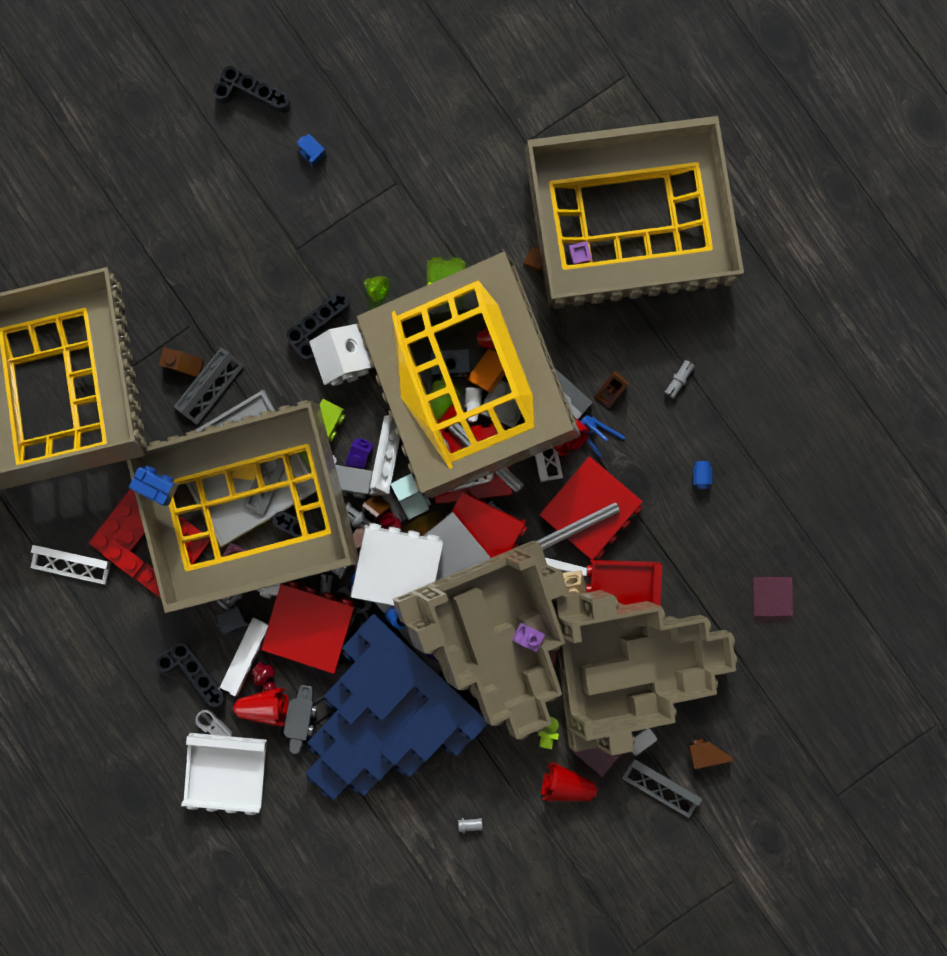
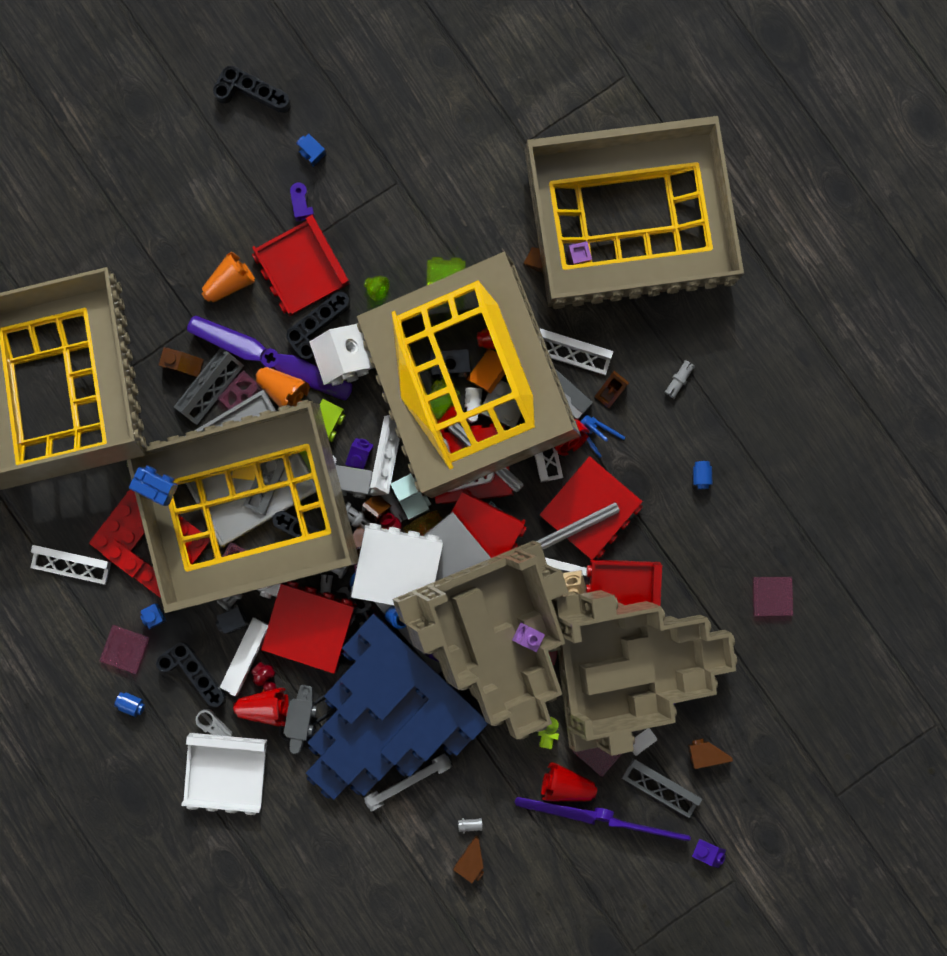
none -> clear pink tile [100,625,150,674]
none -> blue brick [114,692,145,717]
none -> blue brick [140,604,167,630]
none -> dark purple piece [187,316,352,401]
none -> orange cone [202,252,255,302]
none -> clear pink piece [217,371,270,410]
none -> red panel [252,215,350,316]
none -> orange cone [255,367,310,407]
none -> dark purple leg [290,182,315,222]
none -> light grey piece [364,753,453,811]
none -> reddish brown slope [453,836,484,883]
none -> dark purple piece [515,797,691,841]
none -> white fence [540,328,613,375]
none -> dark purple bracket [692,839,726,868]

